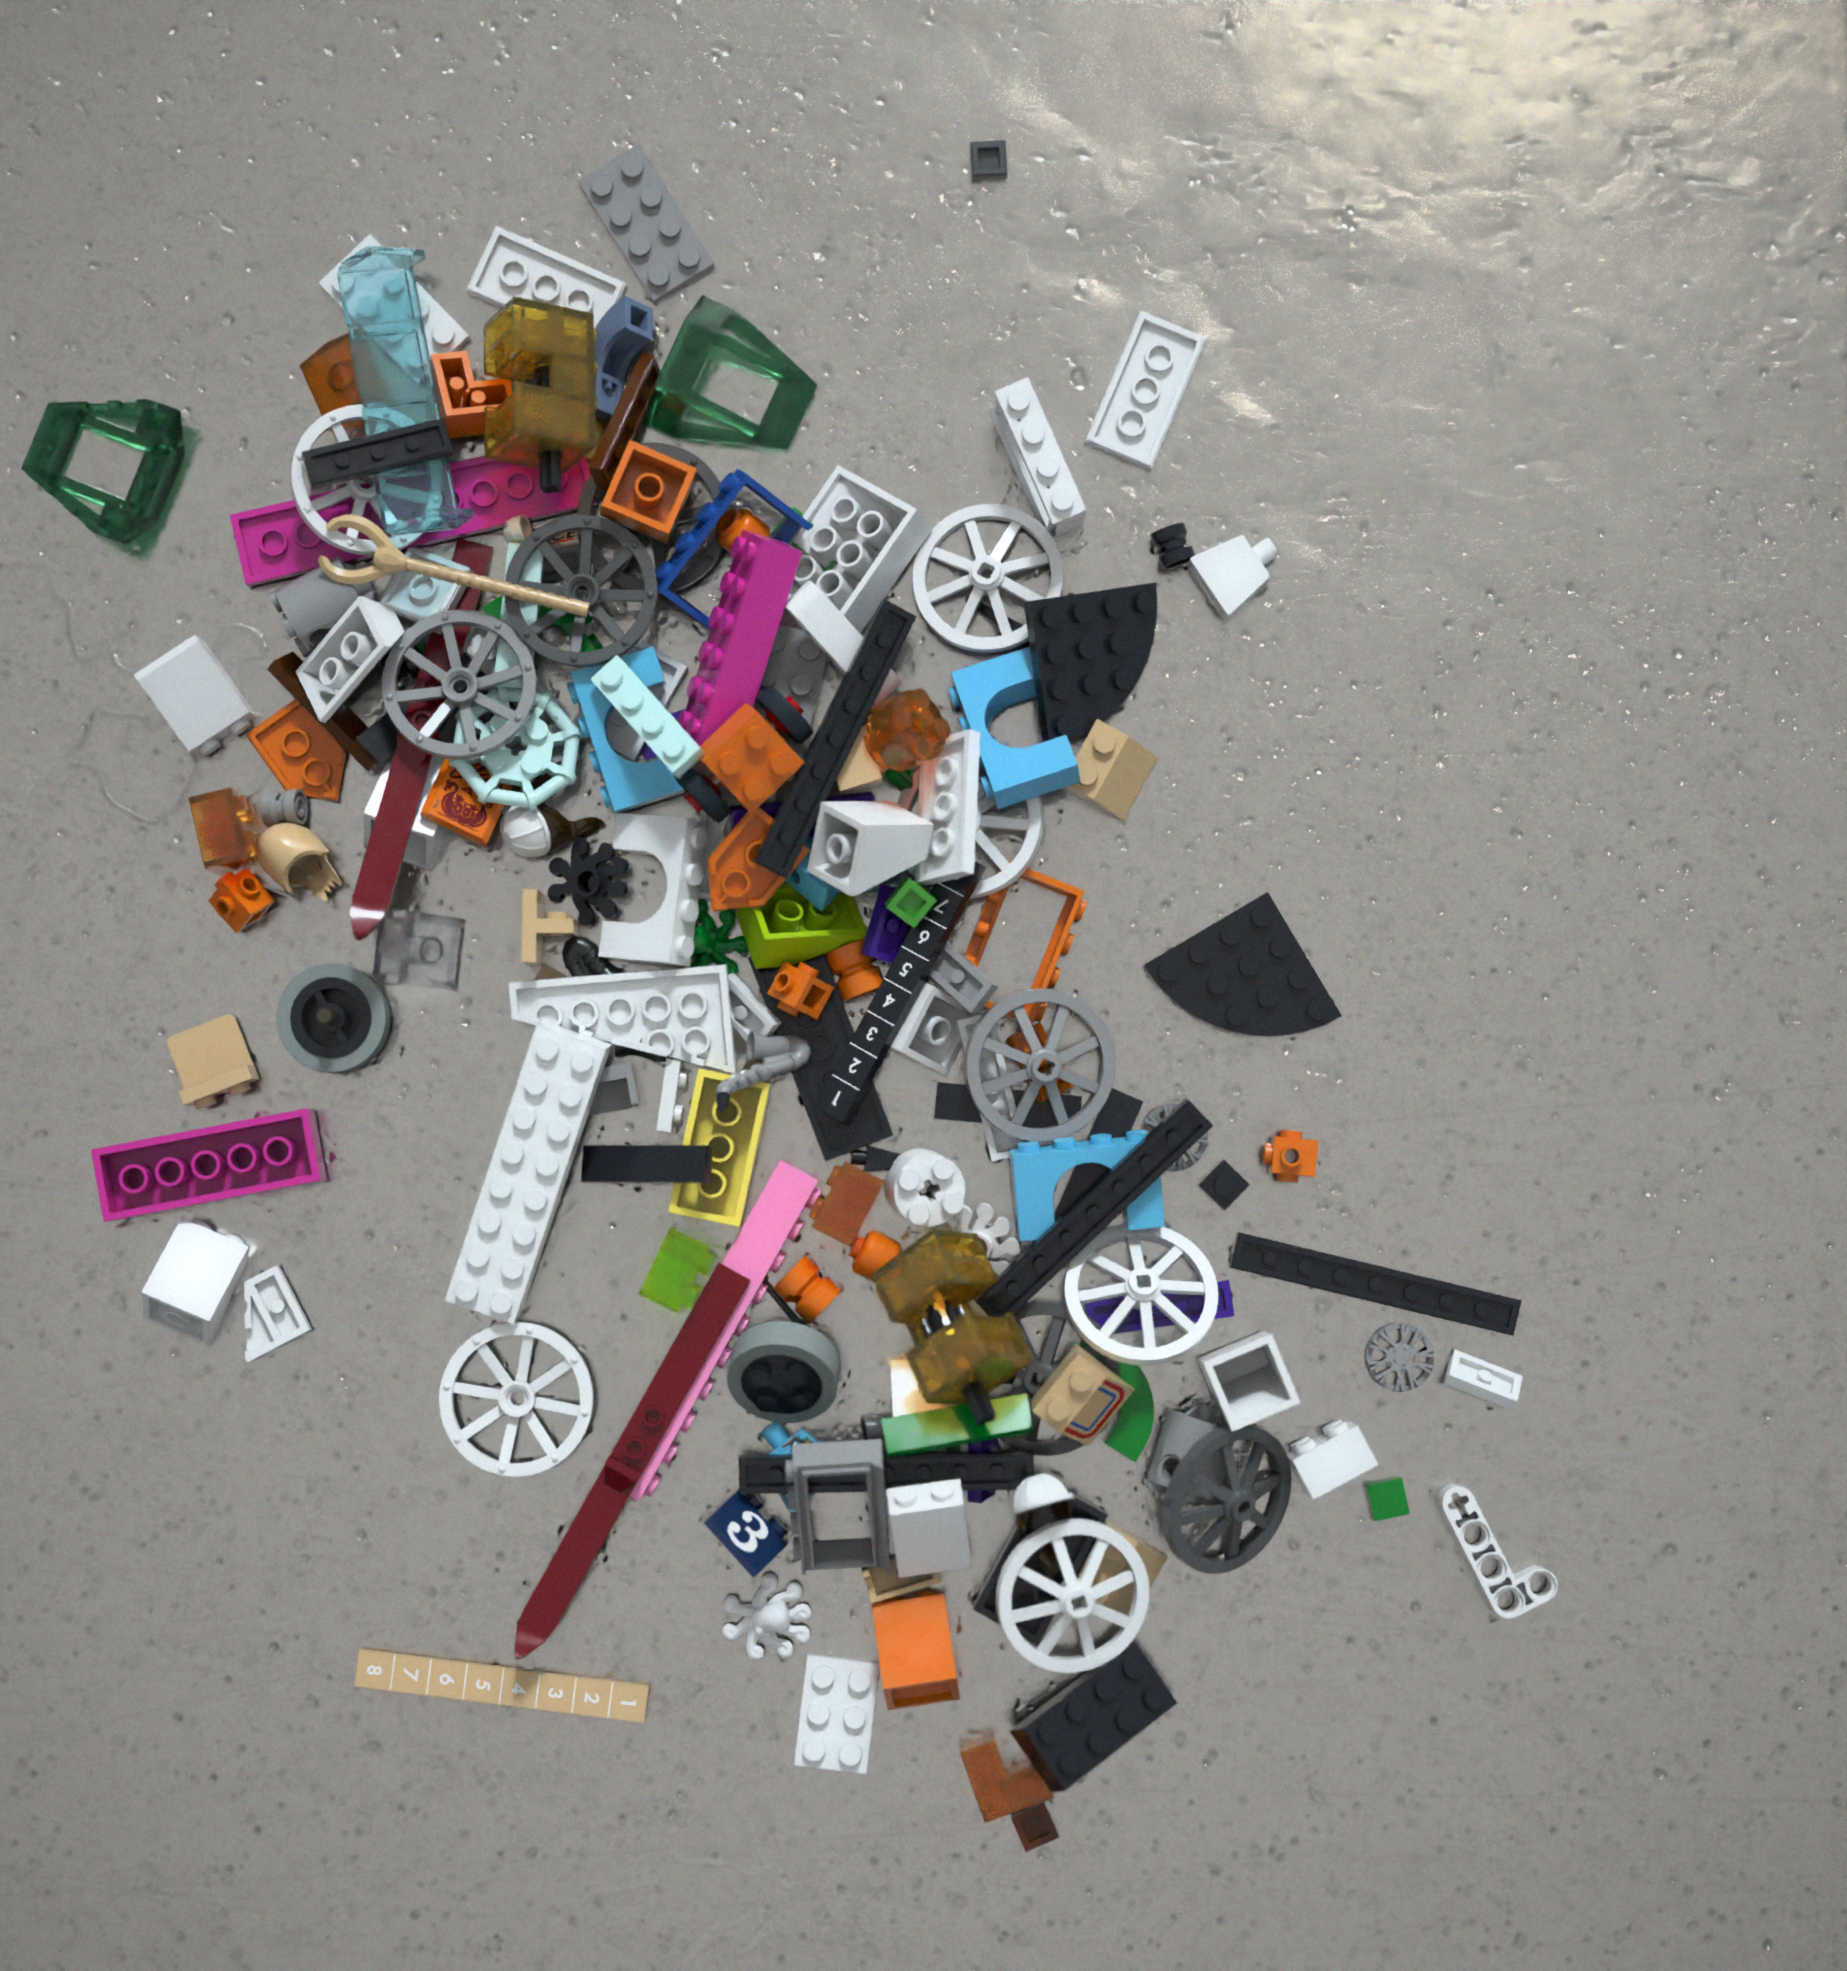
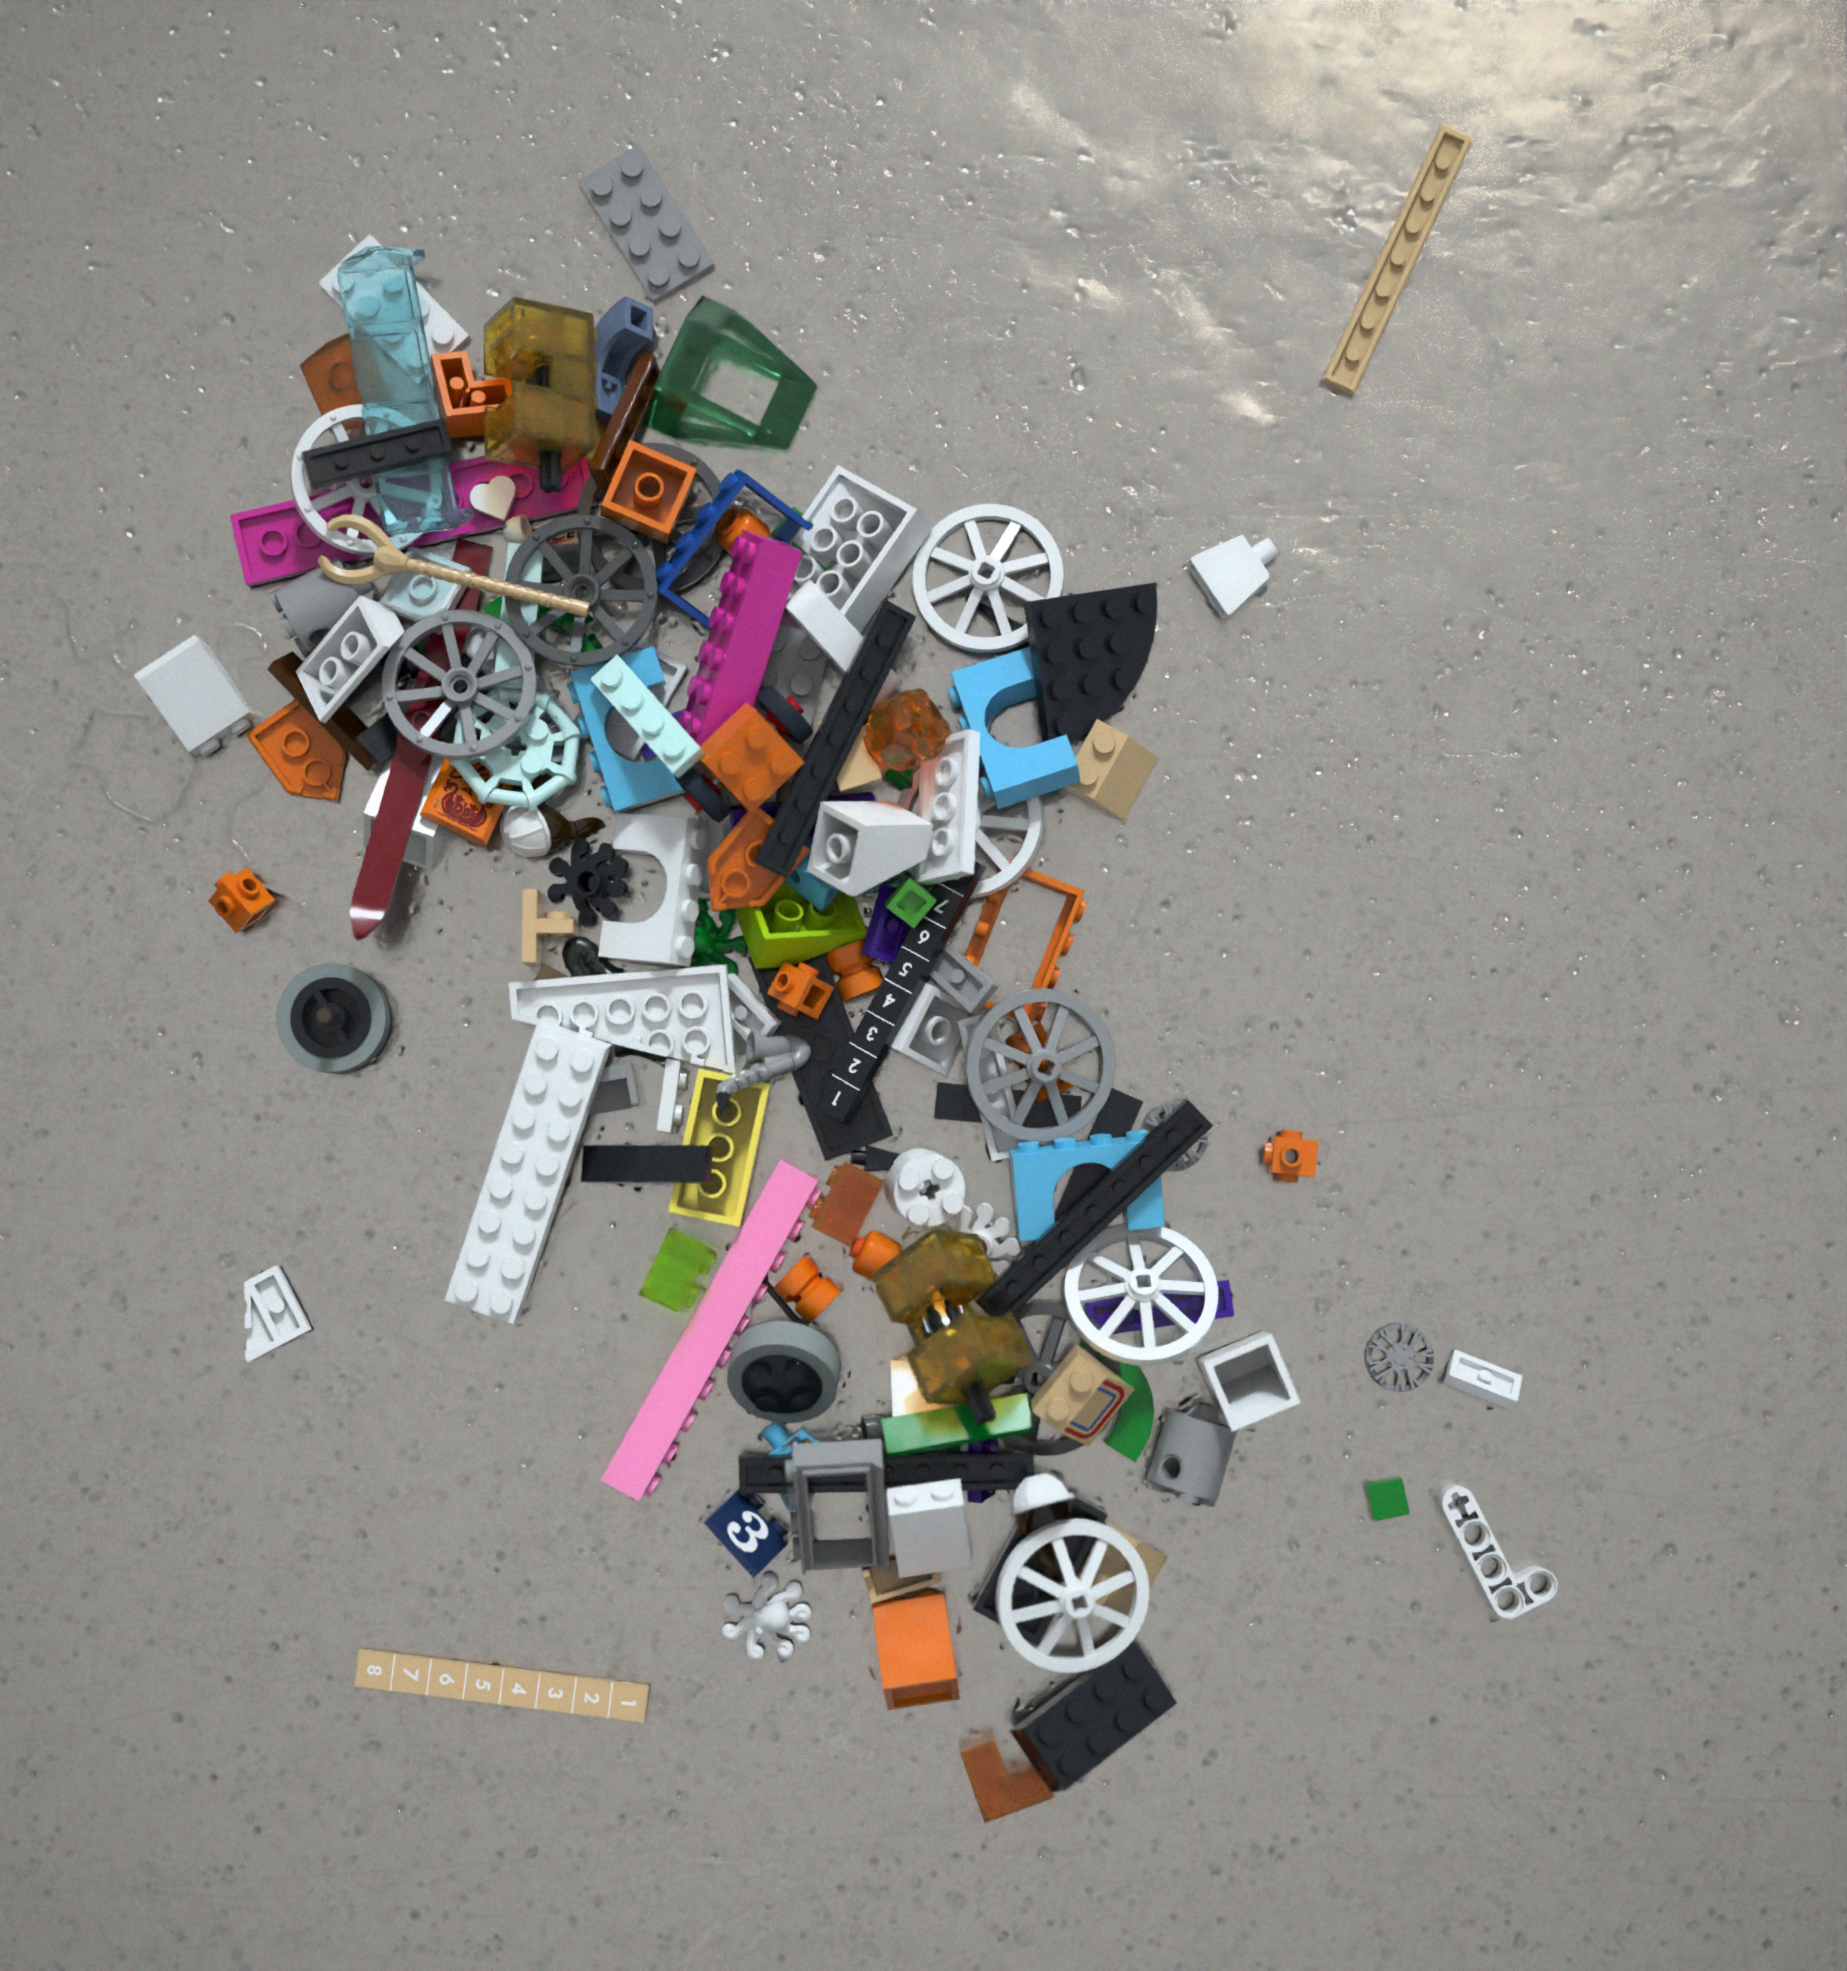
clear green windscreen [21,399,185,545] -> none
dark pink brick [91,1108,327,1222] -> none
white slope [142,1218,249,1347] -> none
tan bracket [167,1014,260,1110] -> none
clear orange brick [188,787,260,875] -> none
tan helmet [257,823,343,903] -> none
light grey wheel [260,789,308,827] -> none
clear slope [372,909,464,991] -> none
white wheel [439,1322,594,1477] -> none
white tile [466,226,627,345] -> none
dark red piece [514,1262,750,1660] -> none
white plate [794,1653,880,1774] -> none
dark grey tile [970,140,1008,181] -> none
white window [989,377,1087,538] -> none
reddish brown plate [1011,1801,1059,1852] -> none
white tile [1085,311,1206,471] -> none
black plate [1143,892,1342,1037] -> none
black wheel [1150,523,1195,570] -> none
dark grey wheel [1162,1424,1291,1574] -> none
black plate [1198,1159,1250,1211] -> none
black tile [1229,1232,1522,1336] -> none
white brick [1287,1419,1378,1500] -> none
none -> white tile [470,475,517,522]
none -> tan tile [1321,123,1474,396]

